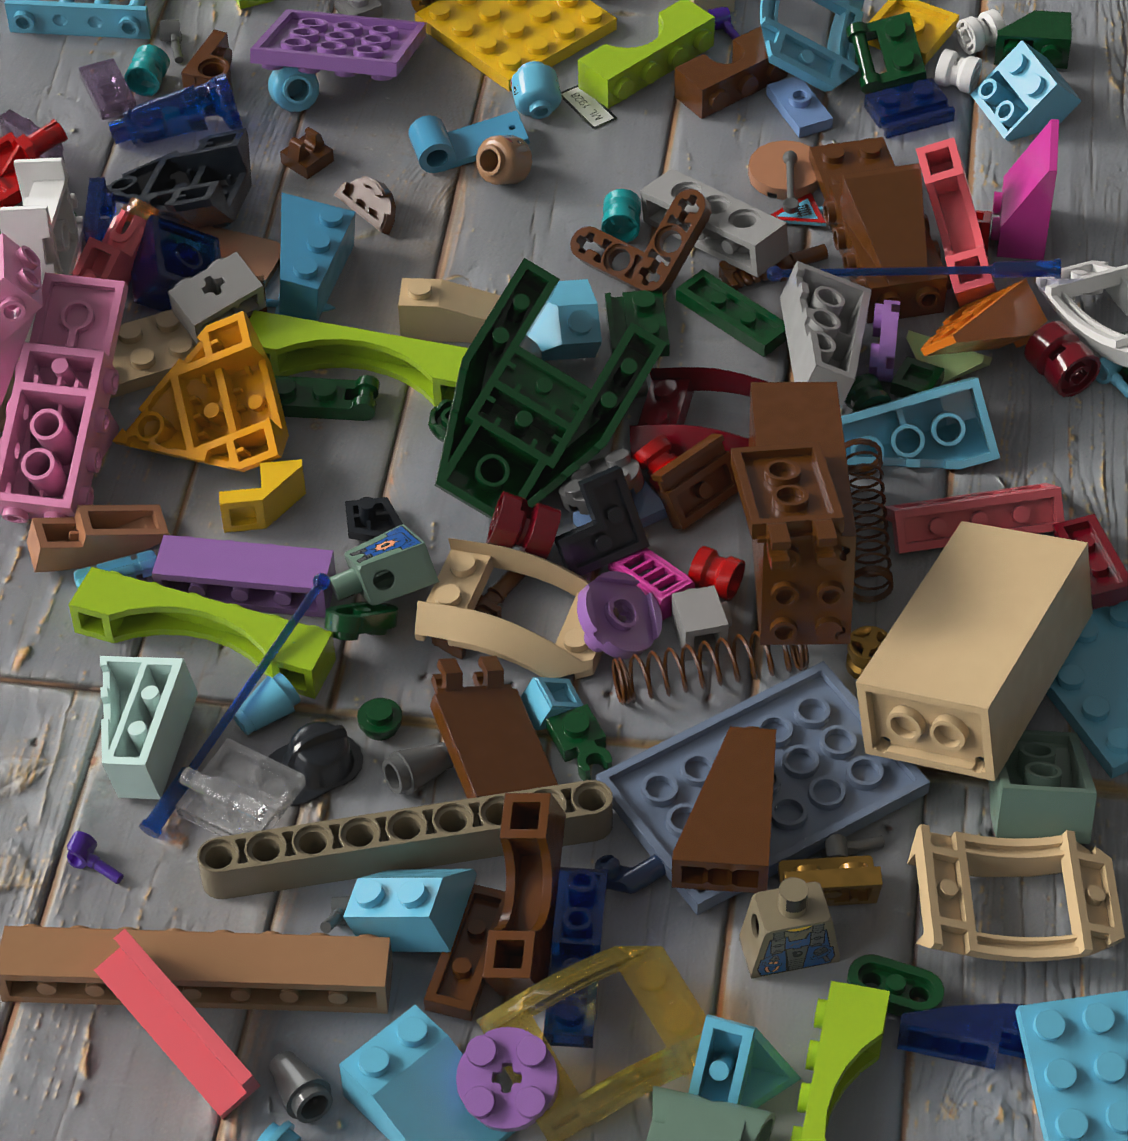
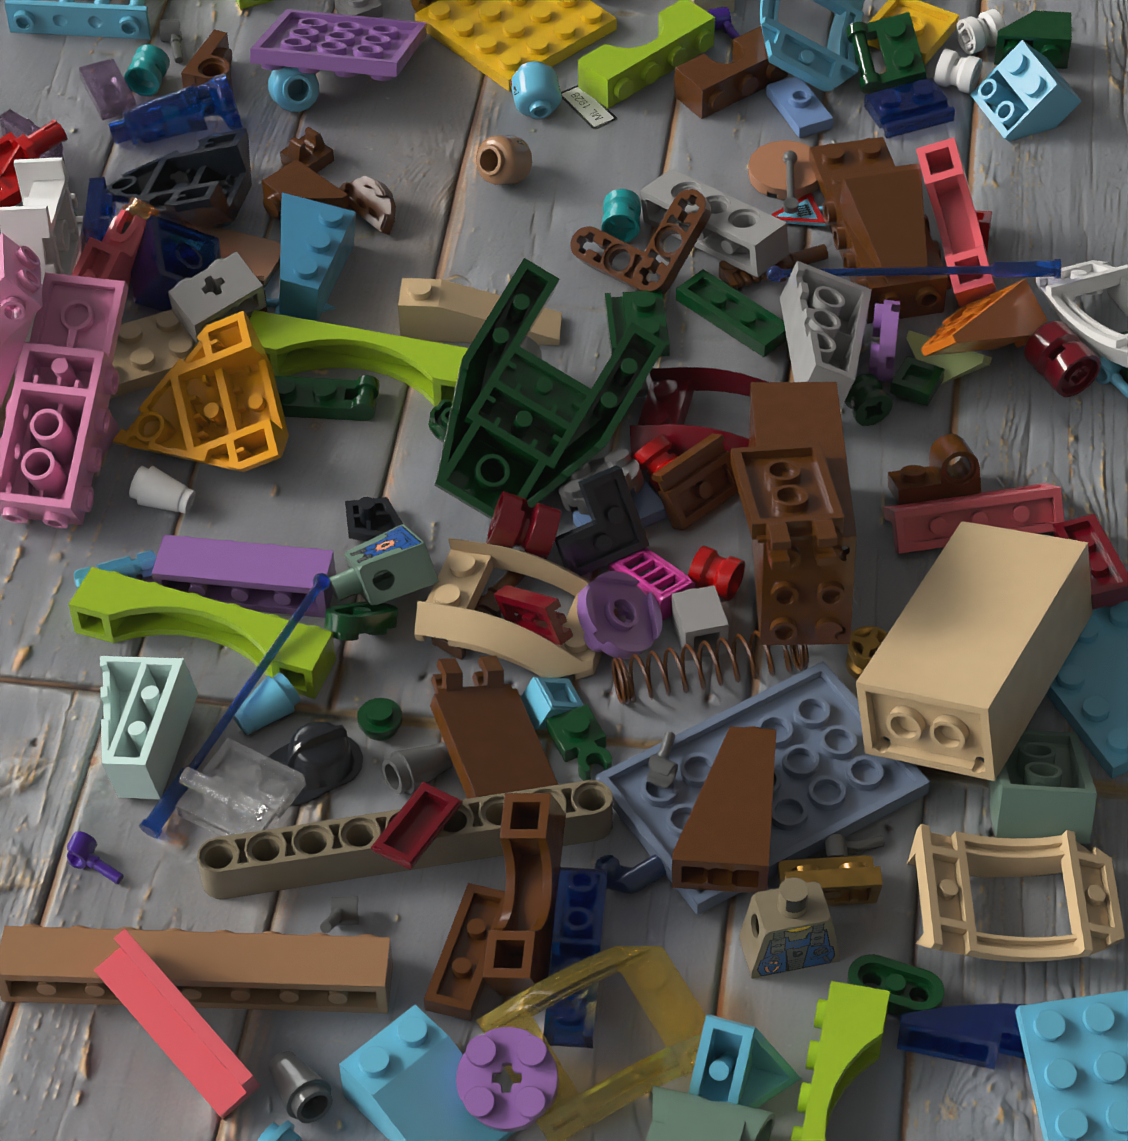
nougat slope [27,504,169,572] -> none
yellow slope [219,459,306,533] -> none
medium azure slope [343,869,477,952] -> none
dark azure door [408,110,530,173] -> none
medium azure slope [528,279,602,361] -> none
medium azure wedge [841,377,1000,470] -> none
reddish brown piece [843,438,894,603] -> none
dark pink slope [990,119,1059,261] -> none
none -> white cone [129,466,196,514]
none -> reddish brown slope [262,159,349,221]
none -> dark red tile [371,782,463,870]
none -> dark red tile [494,585,573,646]
none -> dark grey hand [647,732,678,789]
none -> reddish brown plate [888,434,981,505]

